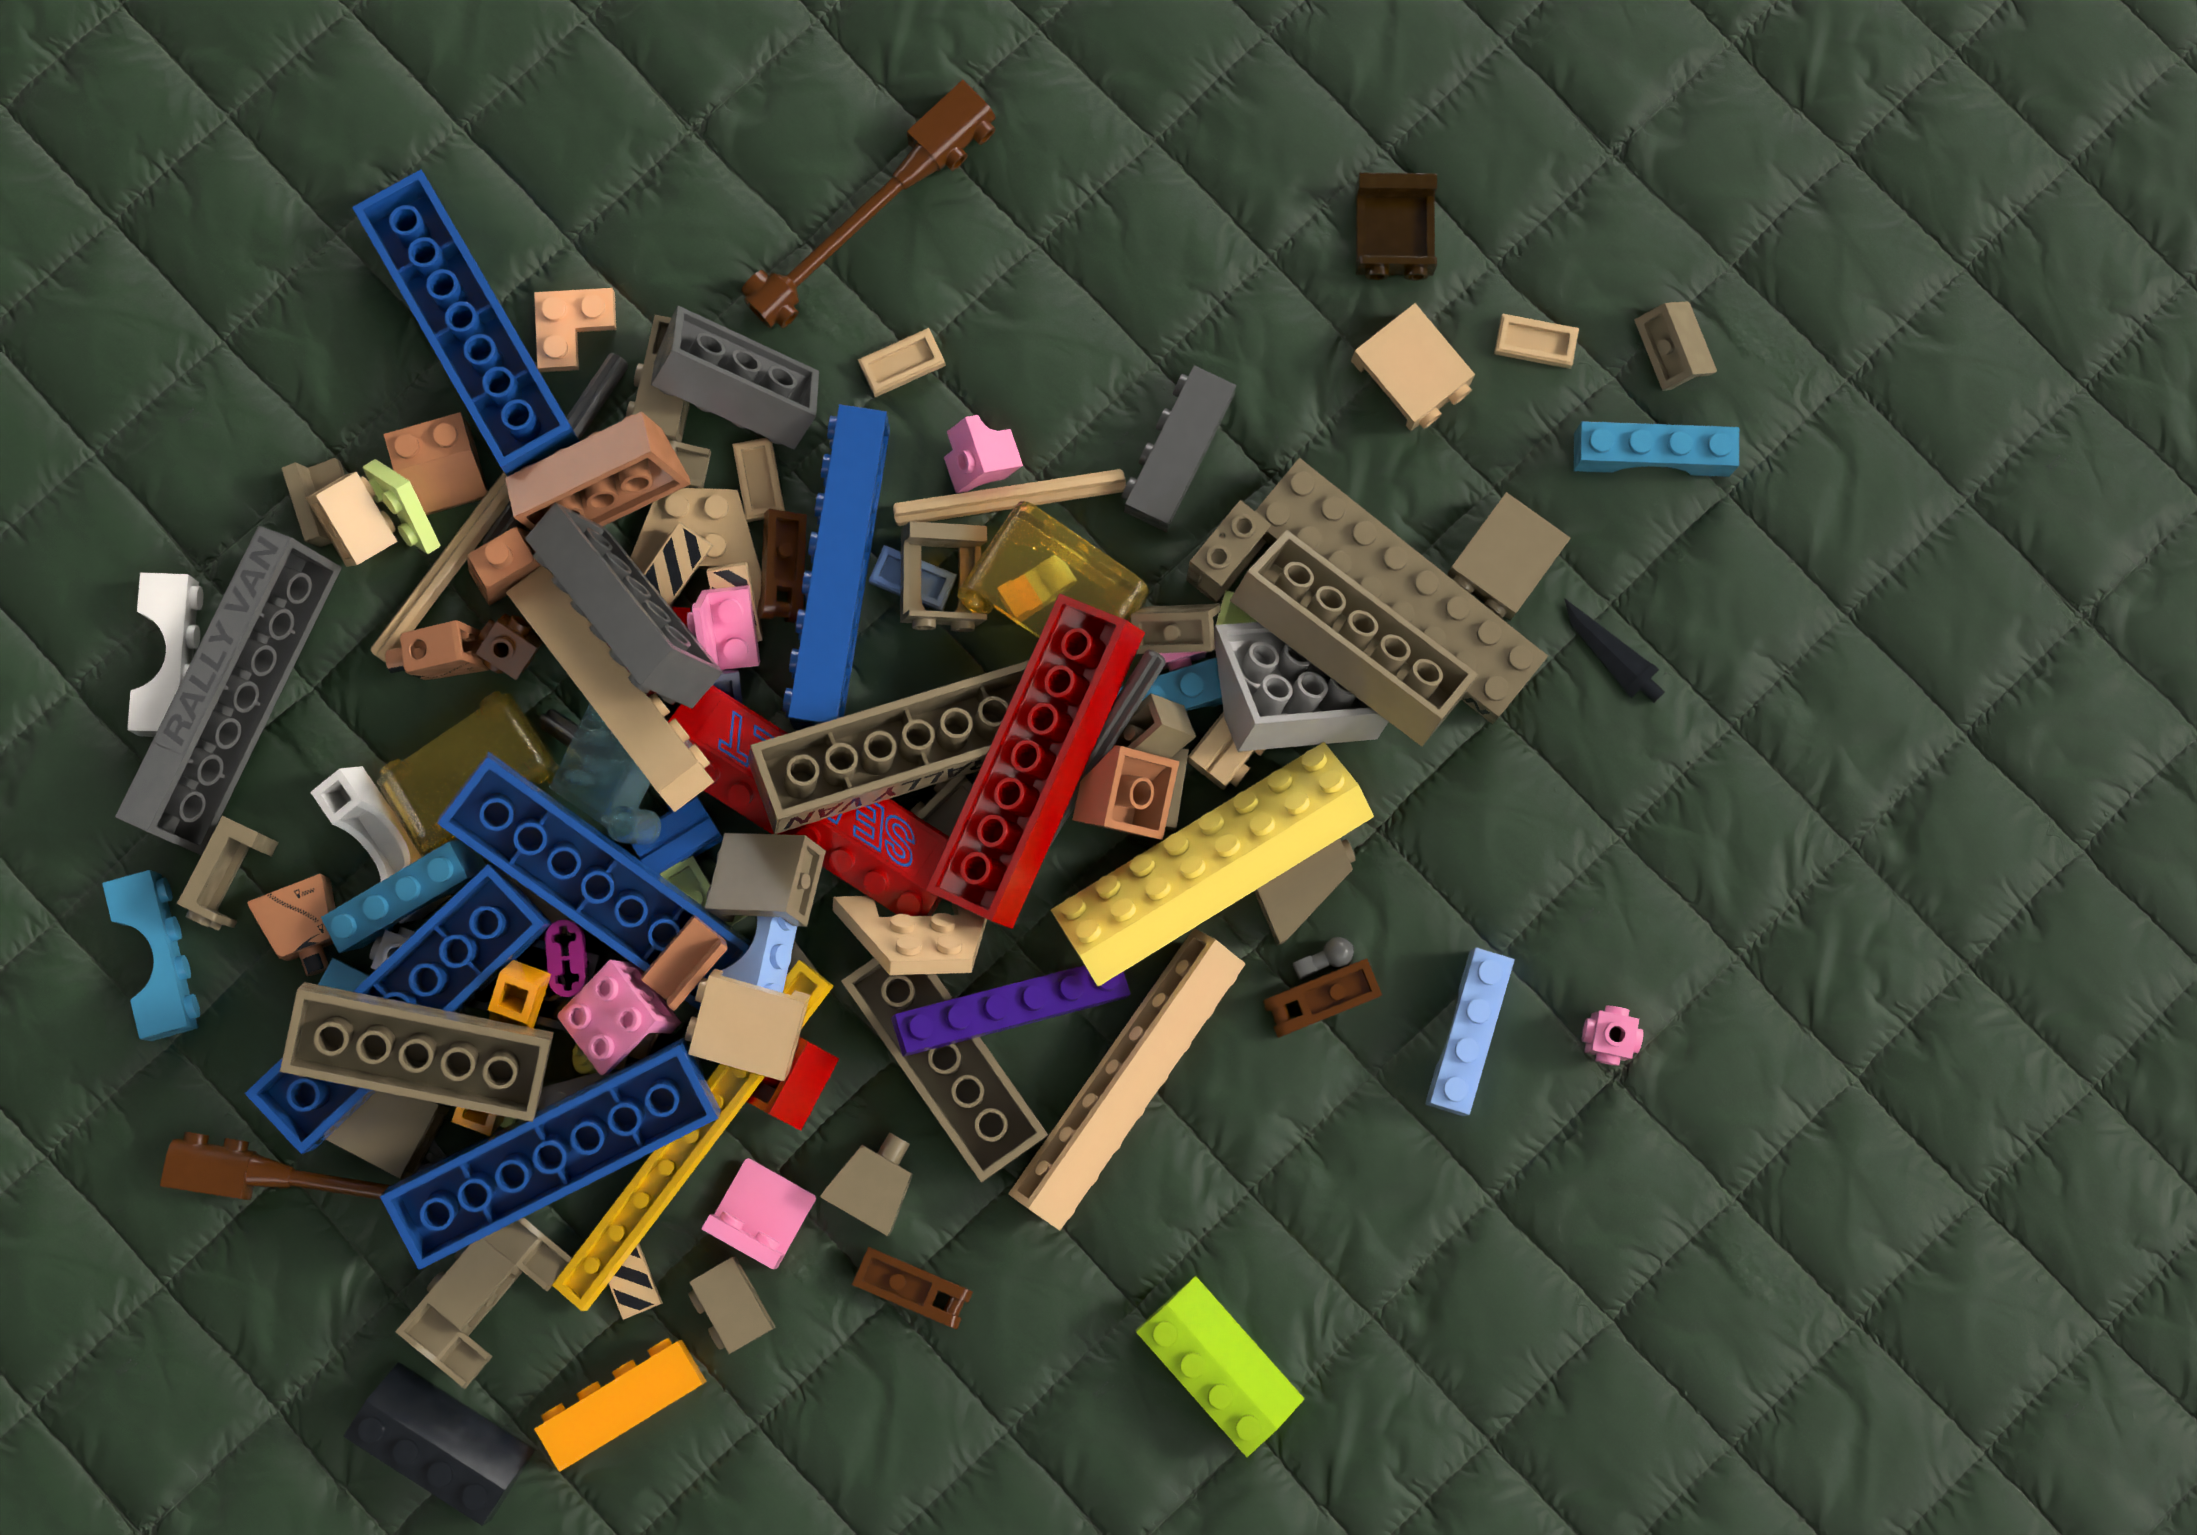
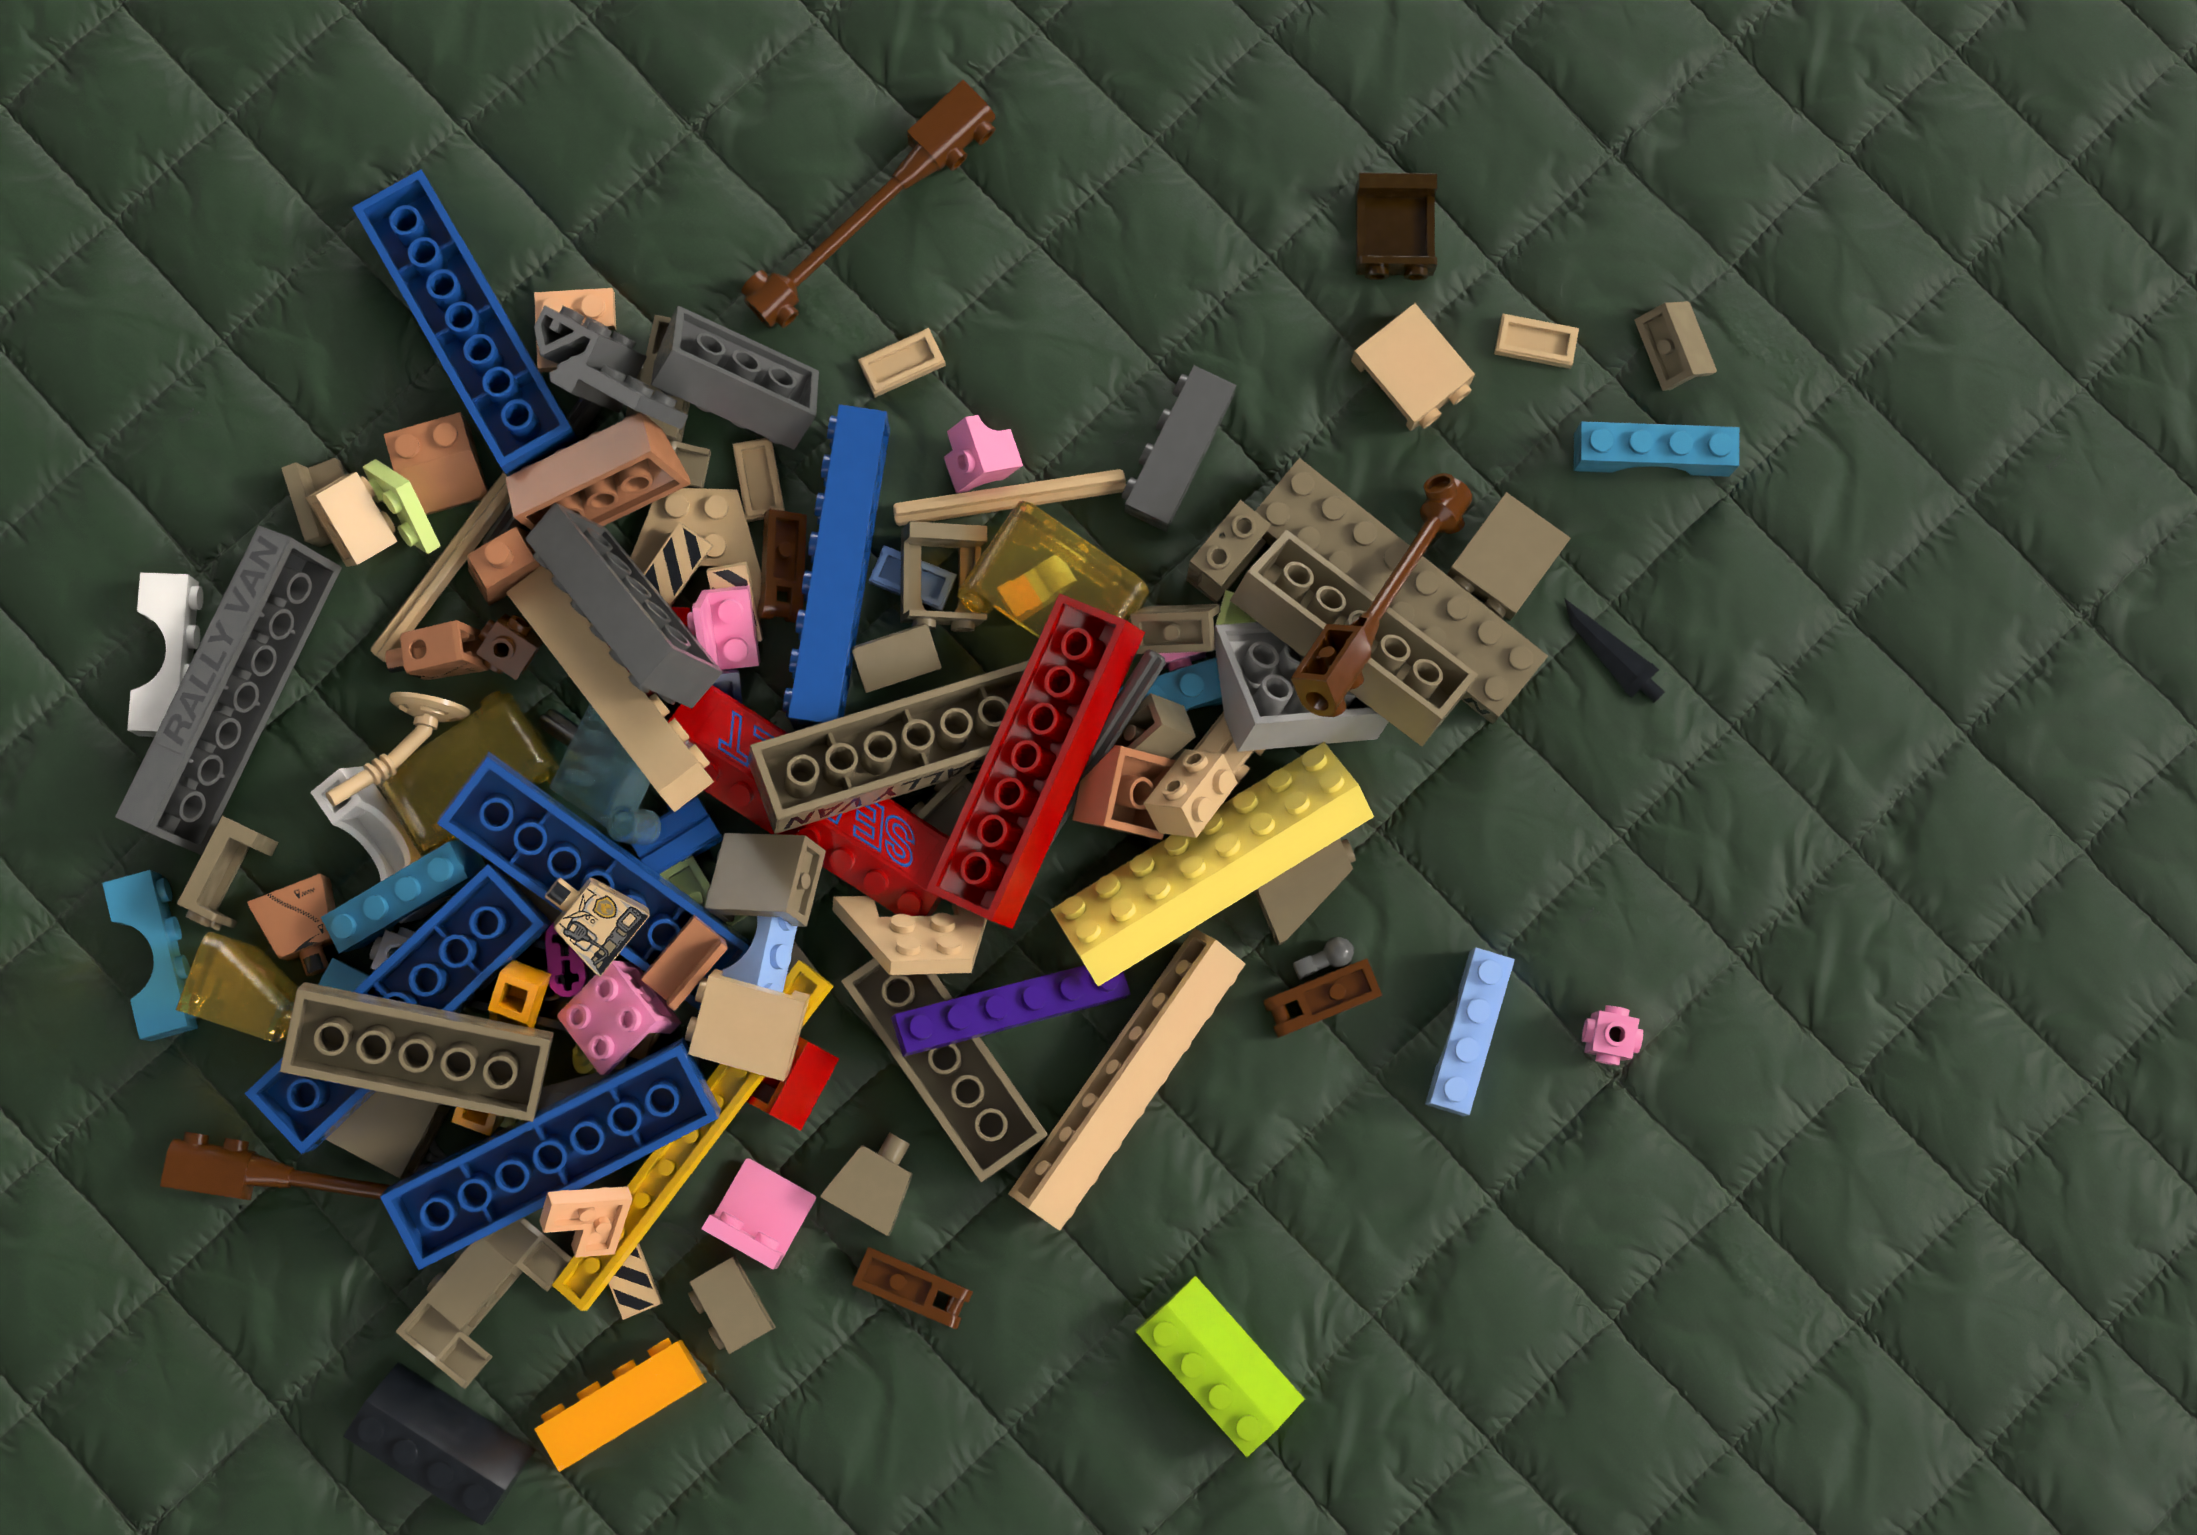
none -> clear yellow windscreen [176,932,299,1043]
none -> tan dish [325,692,470,807]
none -> dark grey piece [534,305,689,430]
none -> light nougat plate [539,1186,632,1257]
none -> torso [545,877,650,977]
none -> dark tan panel [852,623,942,693]
none -> tan brick [1144,749,1237,838]
none -> reddish brown bar [1291,473,1472,717]

